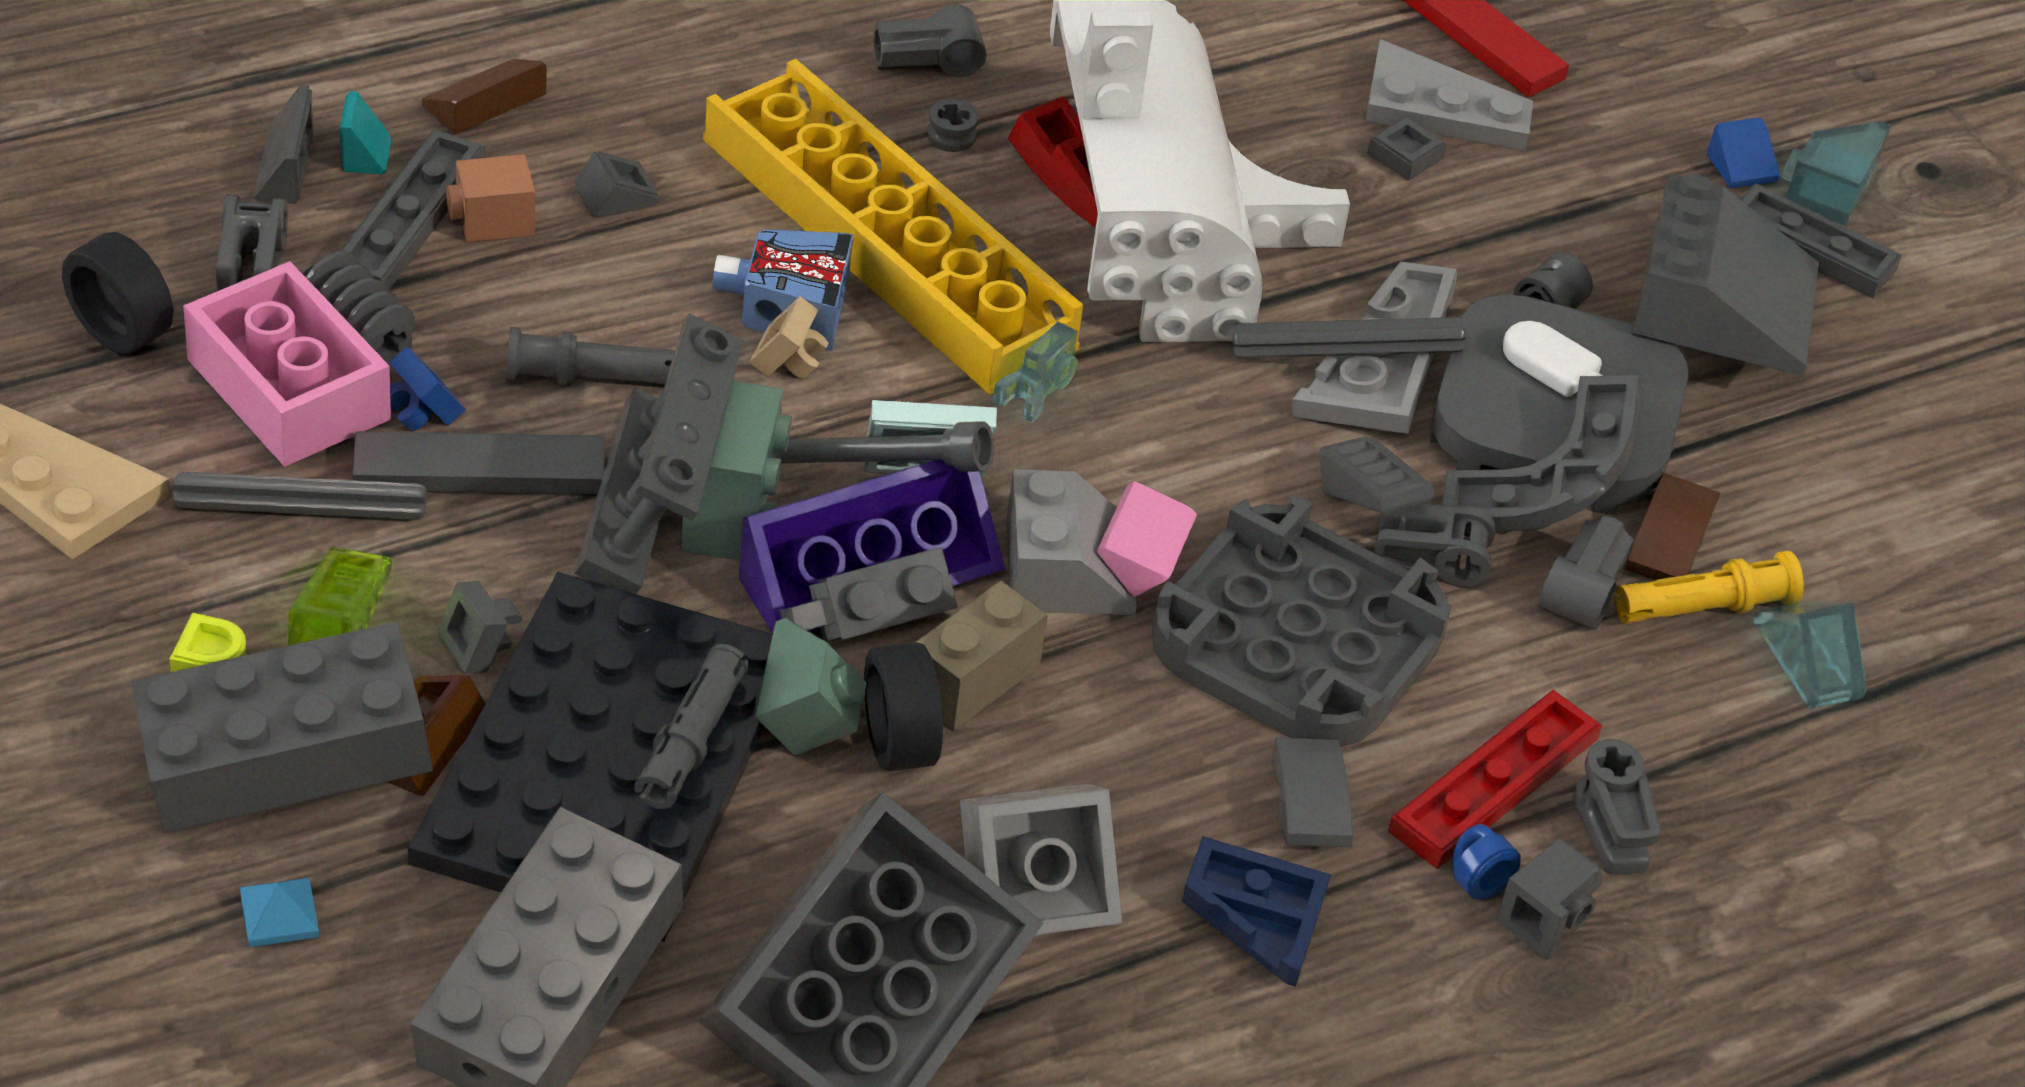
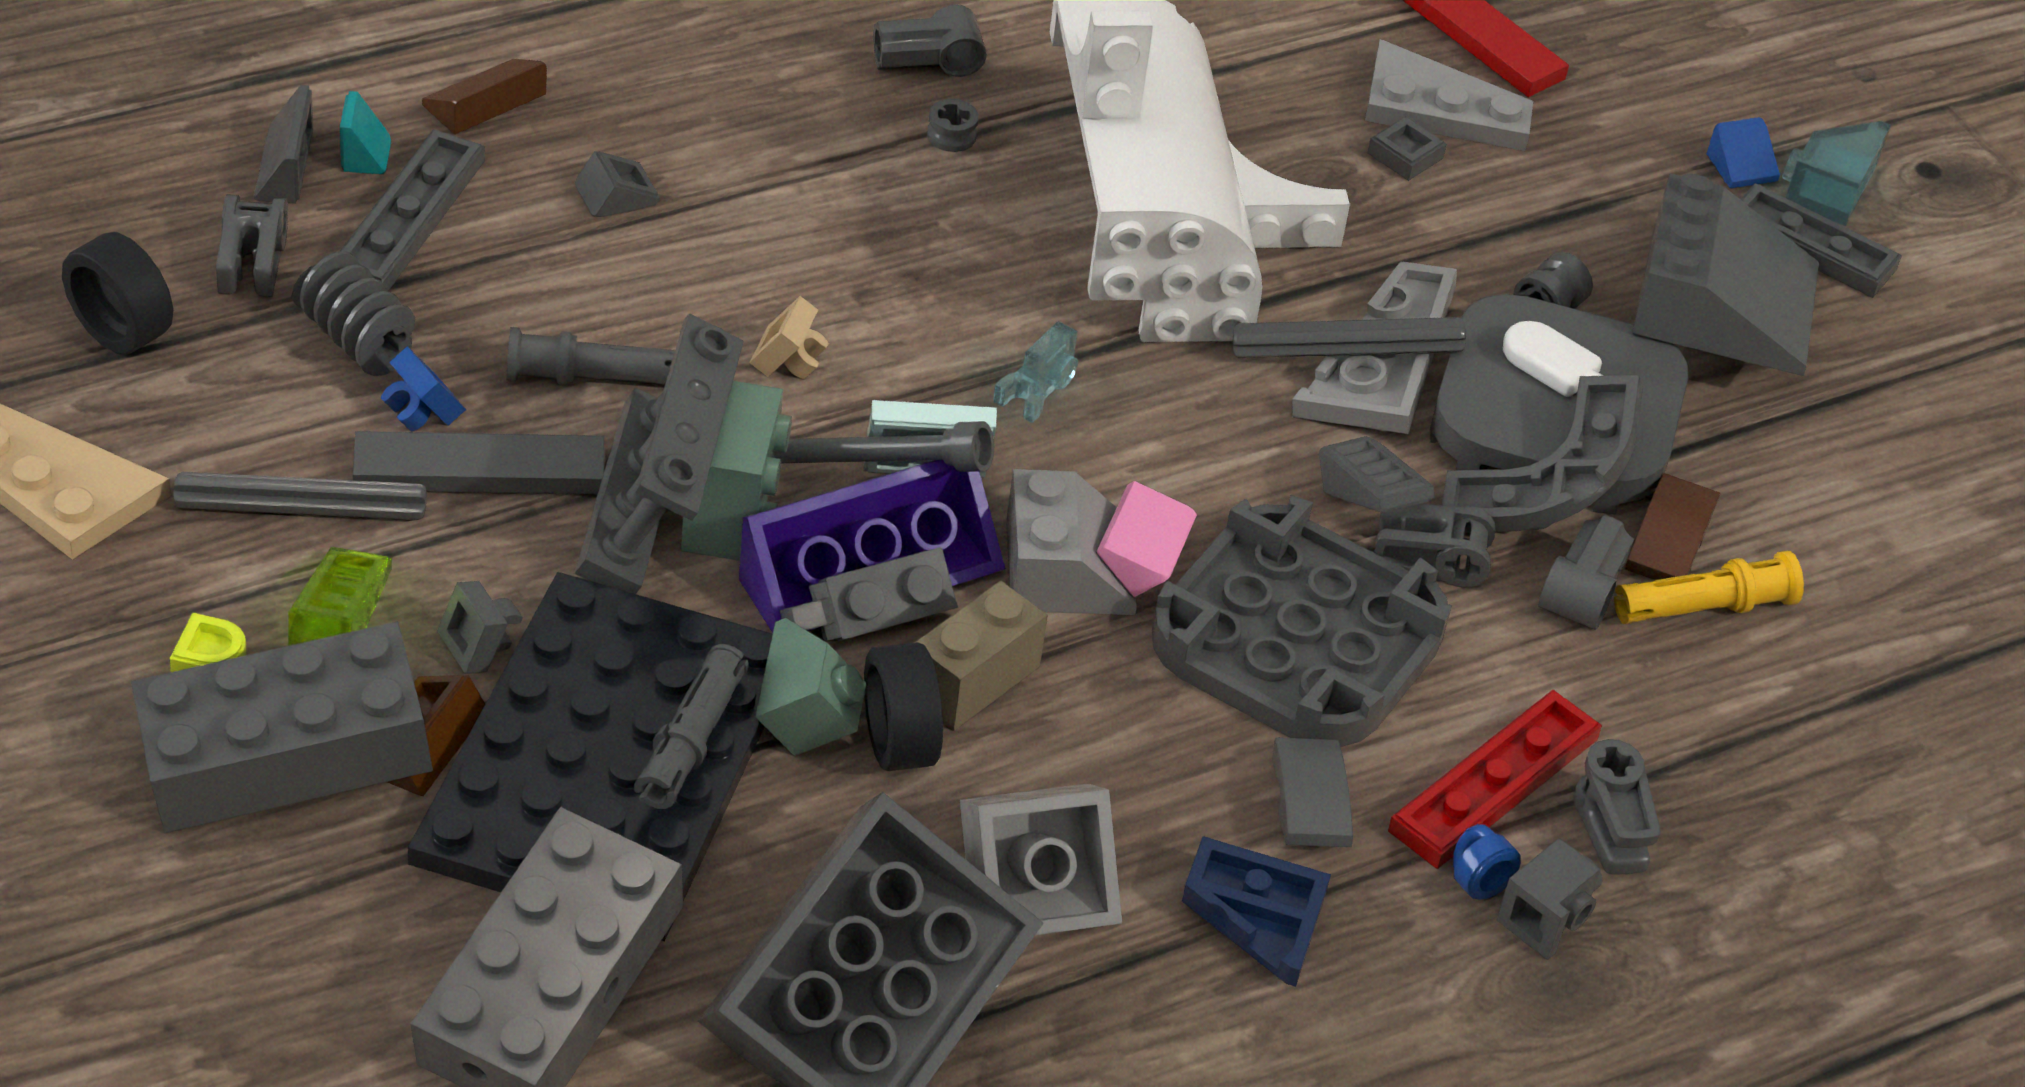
bright pink brick [183,261,391,467] -> none
dark azure slope [240,878,319,947] -> none
nougat brick [446,154,535,242] -> none
yellow tile [703,59,1083,395] -> none
torso [712,229,853,351] -> none
red slope [1007,96,1098,228] -> none
clear light blue slope [1753,601,1867,709] -> none

